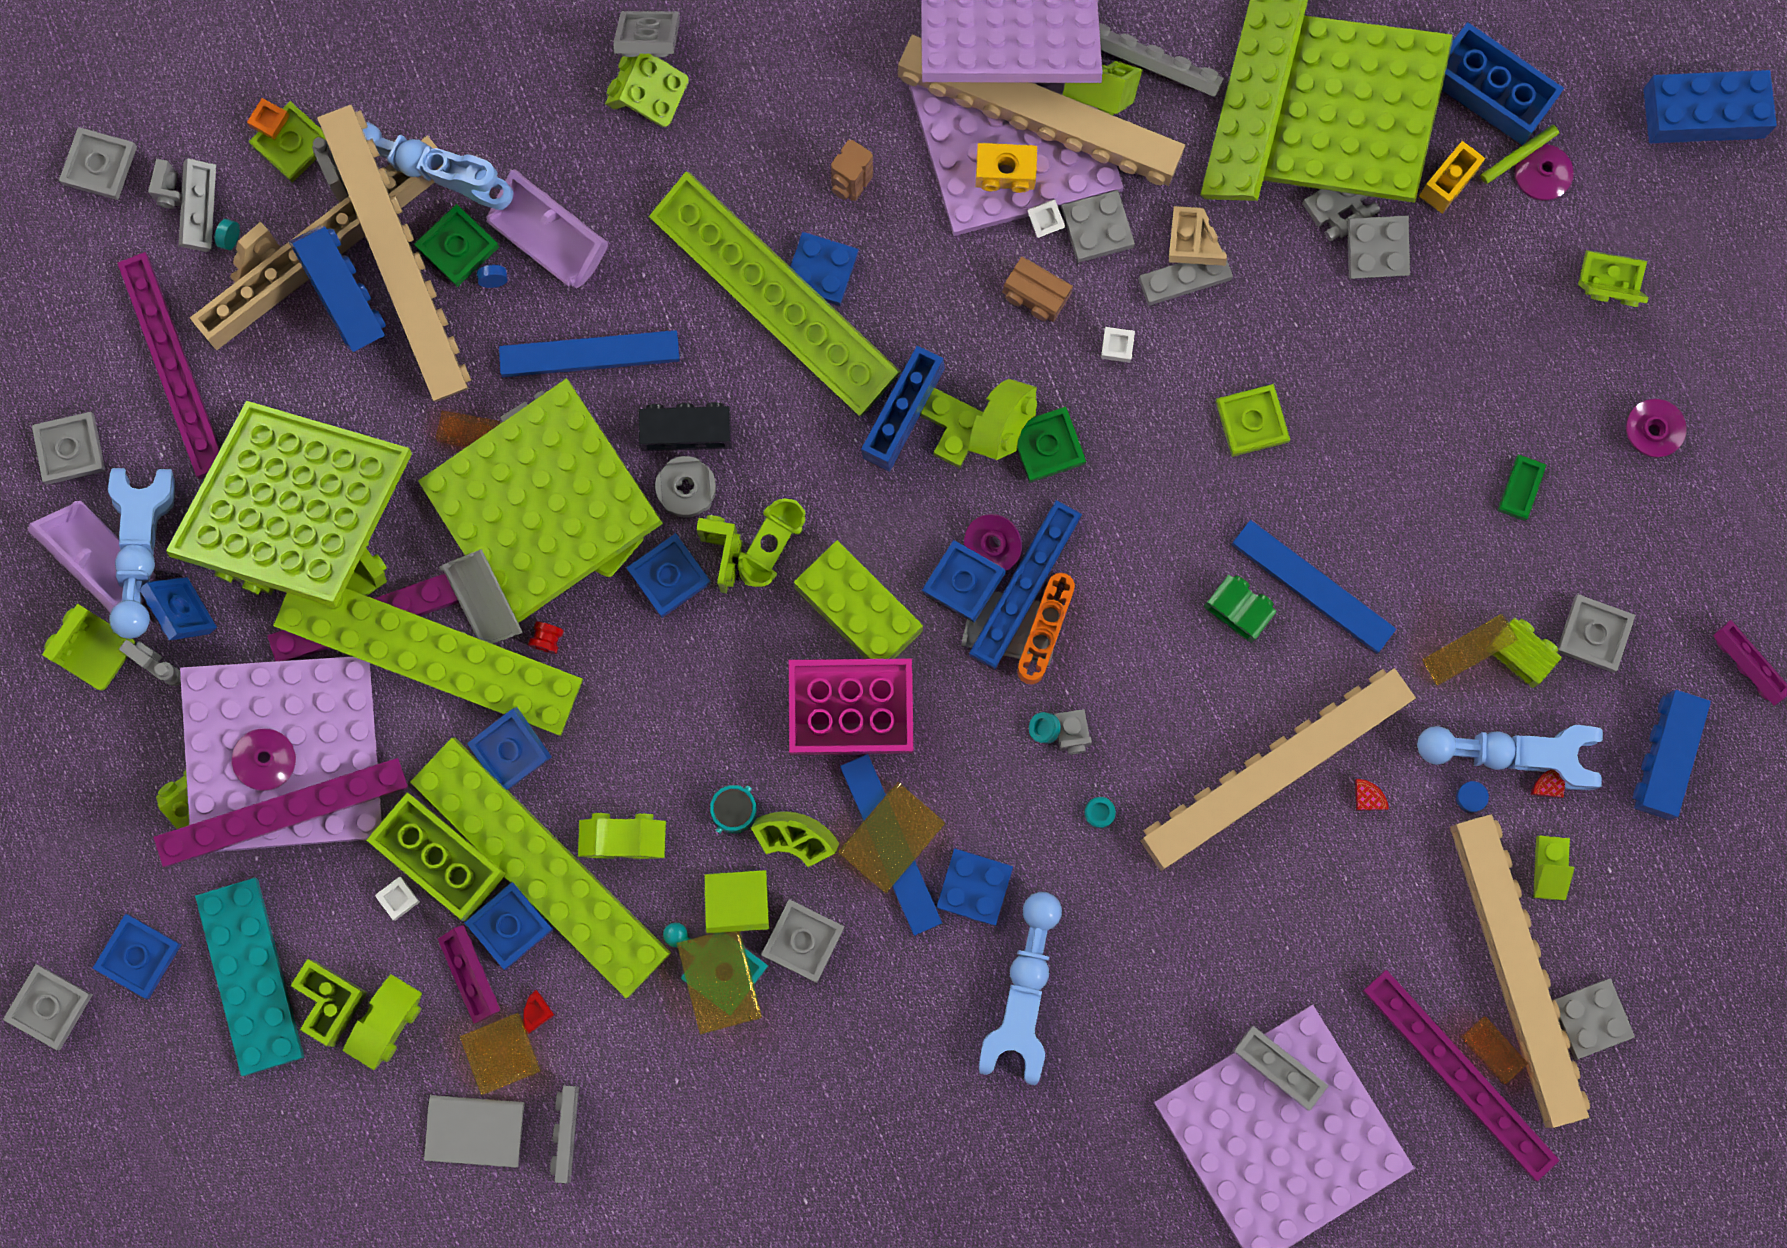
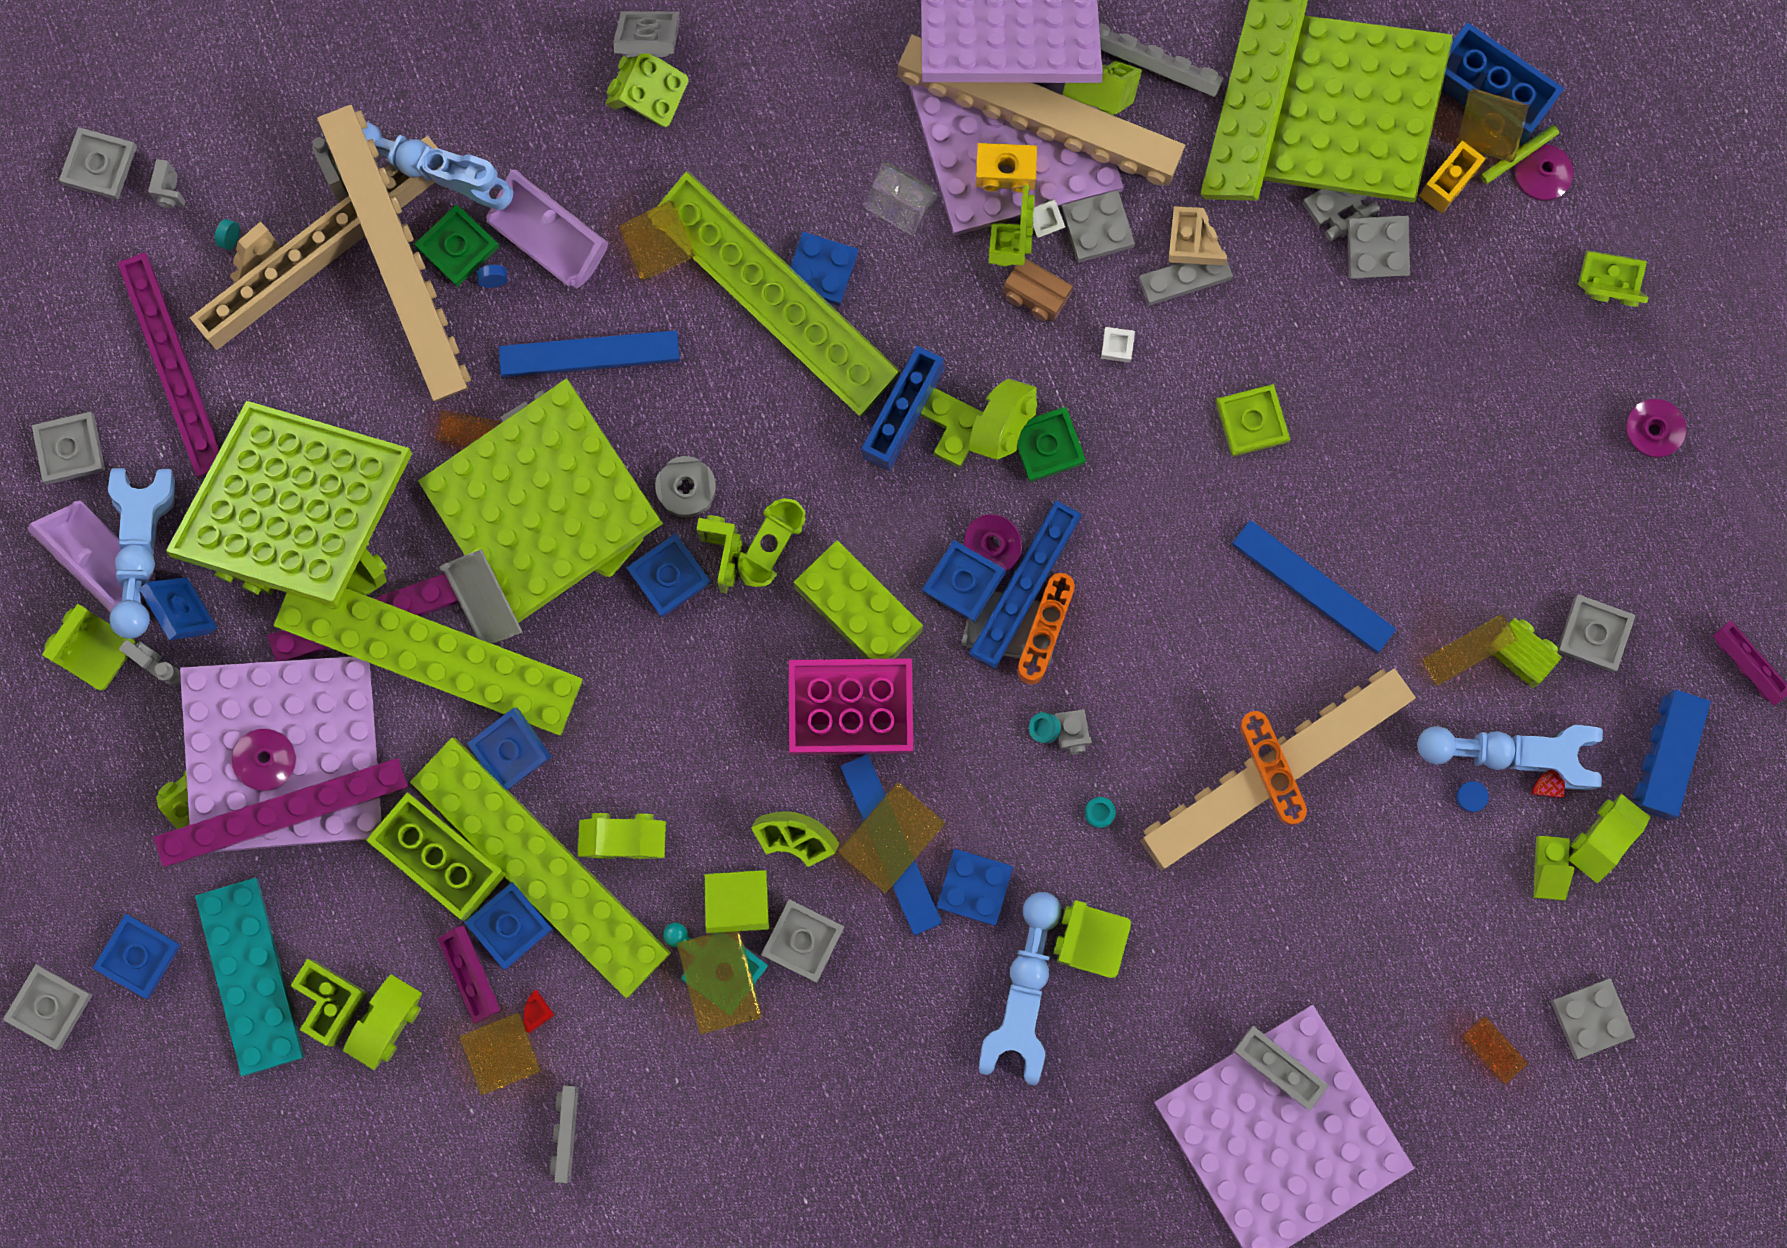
light grey plate [178,159,216,252] -> none
orange plate [247,98,290,140] -> none
lime tile [248,101,326,183] -> none
blue brick [288,225,386,352] -> none
white plate [375,877,420,921] -> none
light grey piece [424,1095,525,1168] -> none
red wheel [528,621,564,654] -> none
black brick [639,402,732,451] -> none
pearl dark grey piece [710,785,757,834] -> none
medium nougat brick [831,140,873,201] -> none
green brick [1203,574,1277,643] -> none
red tile [1355,779,1389,811] -> none
magenta plate [1362,970,1560,1182] -> none
tan brick [1450,814,1590,1128] -> none
green tile [1497,454,1547,521] -> none
blue brick [1643,70,1777,144] -> none
none -> clear yellow plate [619,200,696,281]
none -> clear bracket [864,161,939,236]
none -> lime bracket [989,185,1035,266]
none -> lime bracket [1053,900,1131,978]
none -> orange beam [1239,711,1307,826]
none -> clear yellow plate [1456,88,1529,162]
none -> lime brick [1568,793,1651,884]

